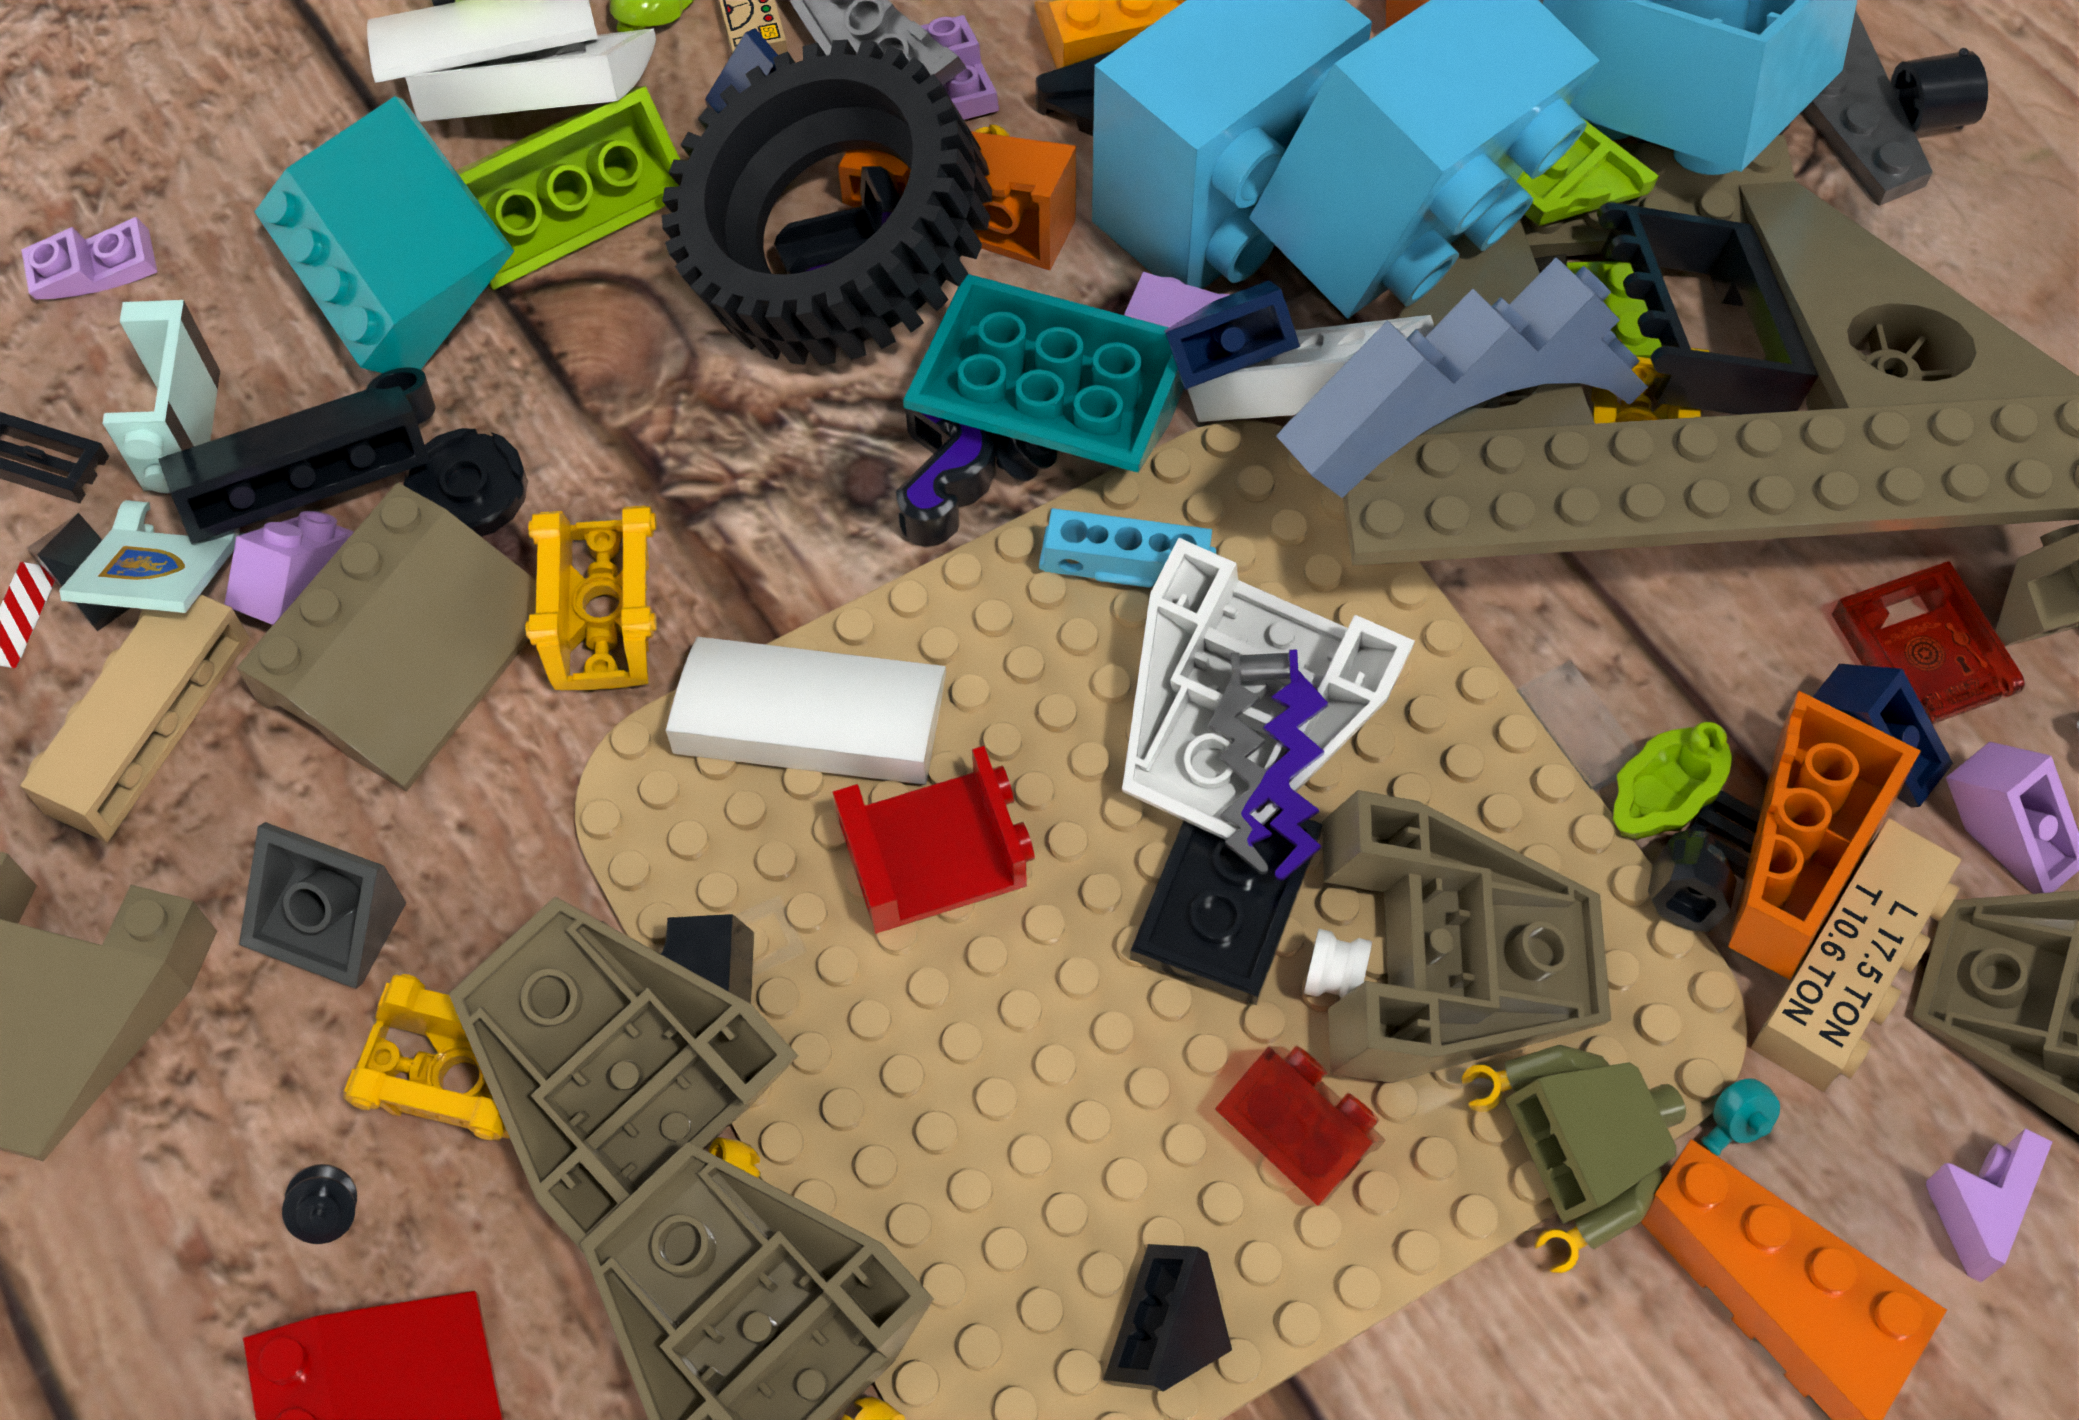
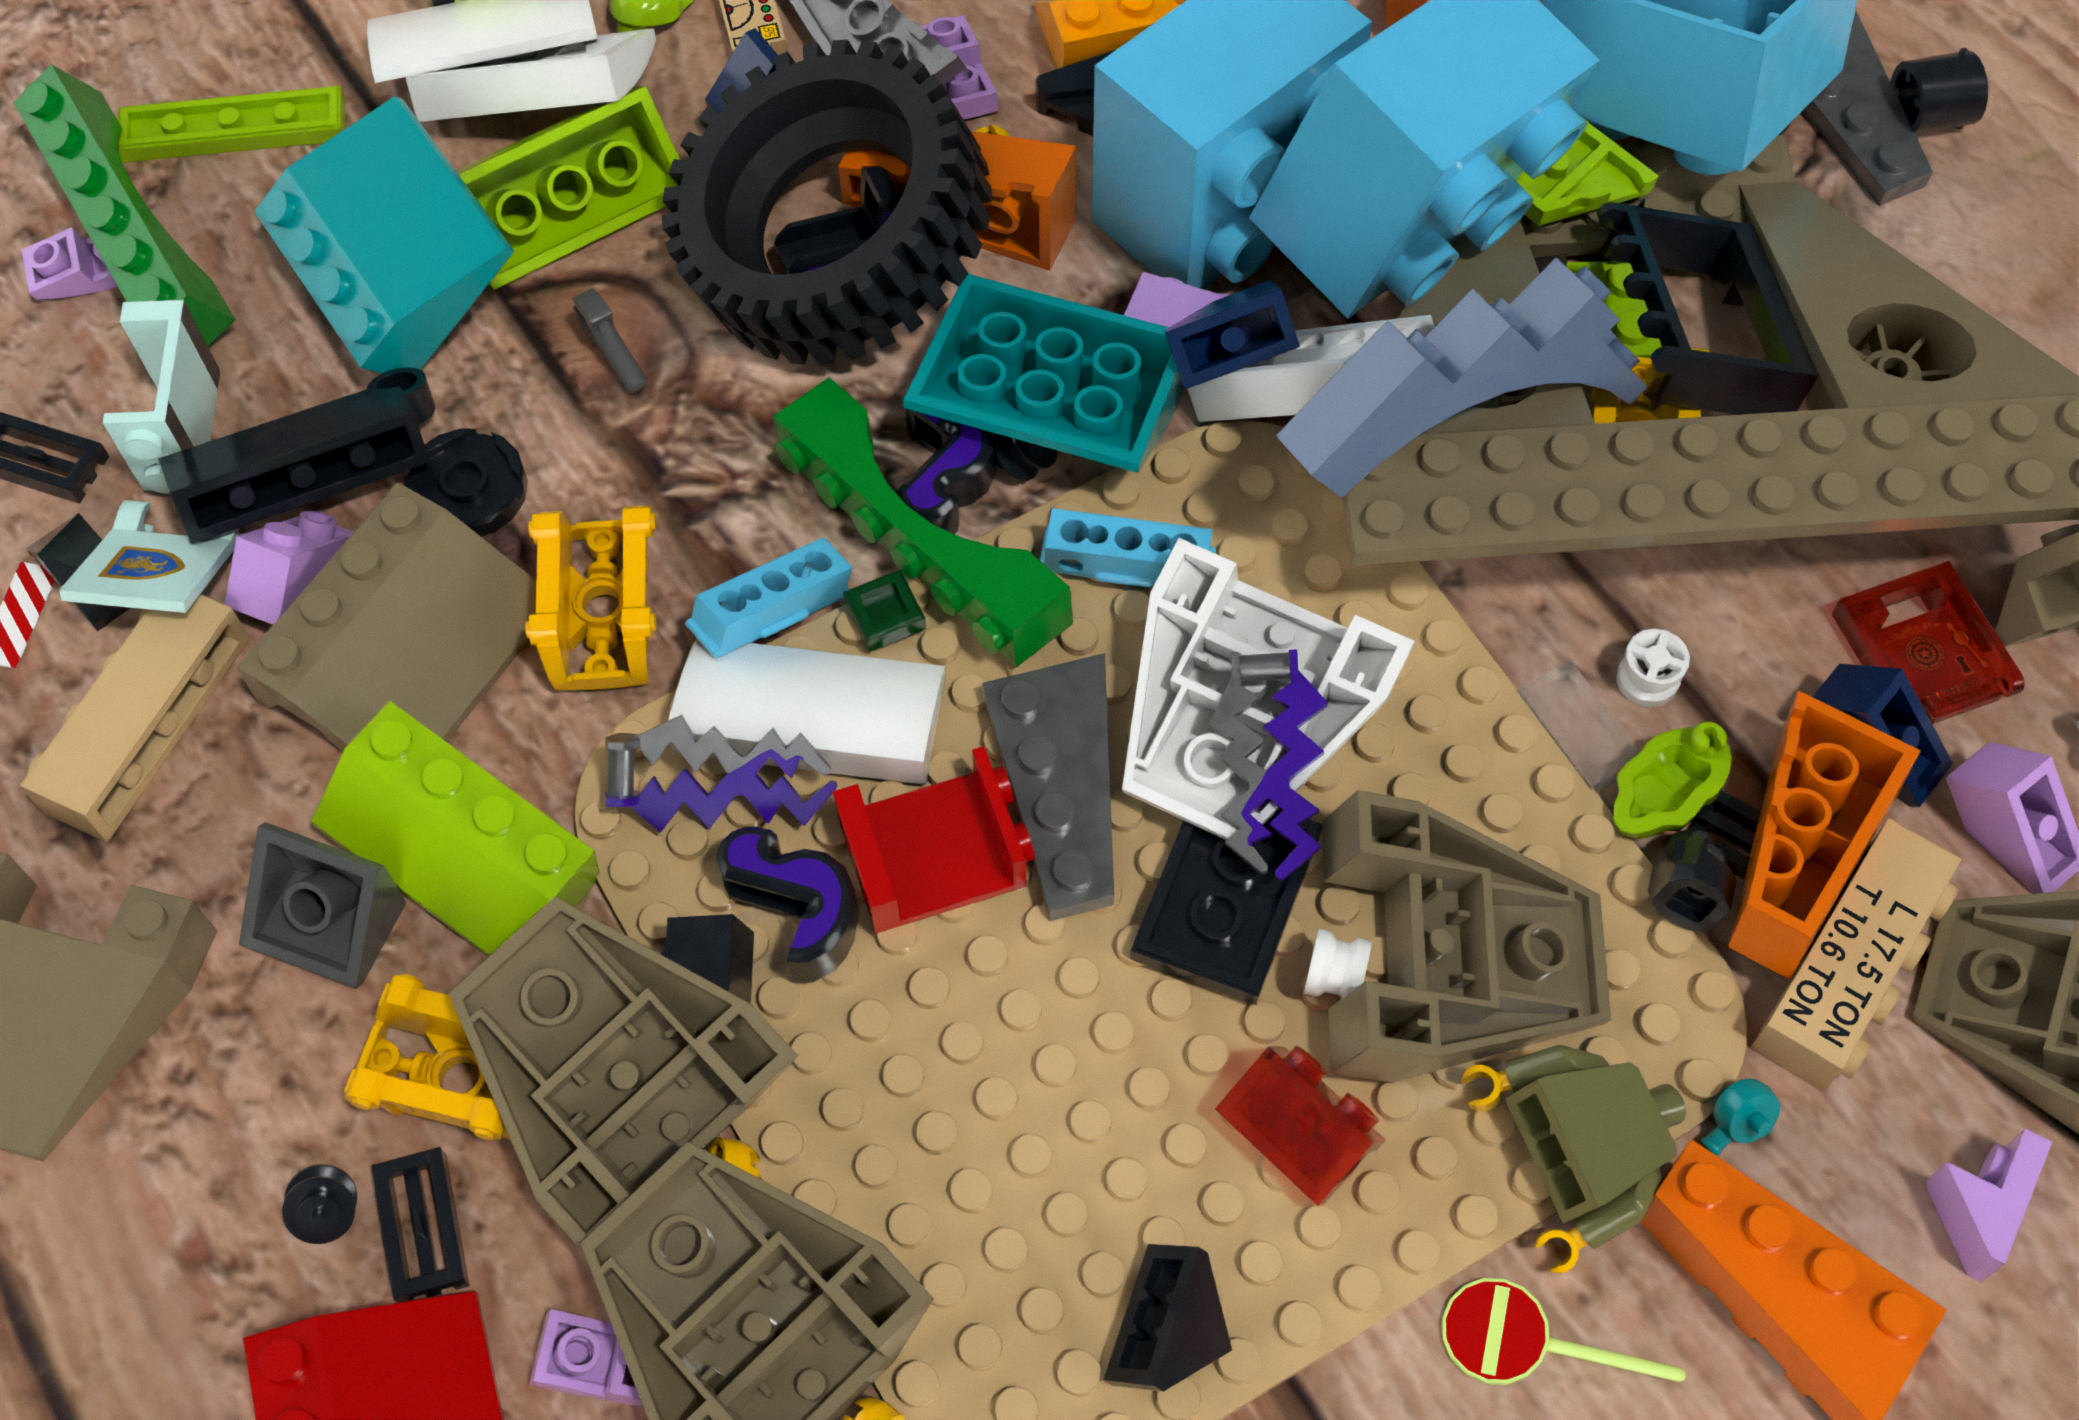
none -> green arch [14,64,236,346]
none -> lime tile [118,86,346,163]
none -> lime slope [311,701,600,957]
none -> black tile [372,1147,470,1303]
none -> lavender slope [529,1309,643,1406]
none -> dark grey bar [572,288,647,393]
none -> piece [604,714,838,833]
none -> medium azure piece [685,537,853,658]
none -> black animal [716,826,859,982]
none -> green arch [773,377,1073,667]
none -> dark green tile [843,569,926,652]
none -> flat silver wing [982,653,1114,921]
none -> piece [1442,1278,1686,1385]
none -> white wheel [1616,628,1690,708]

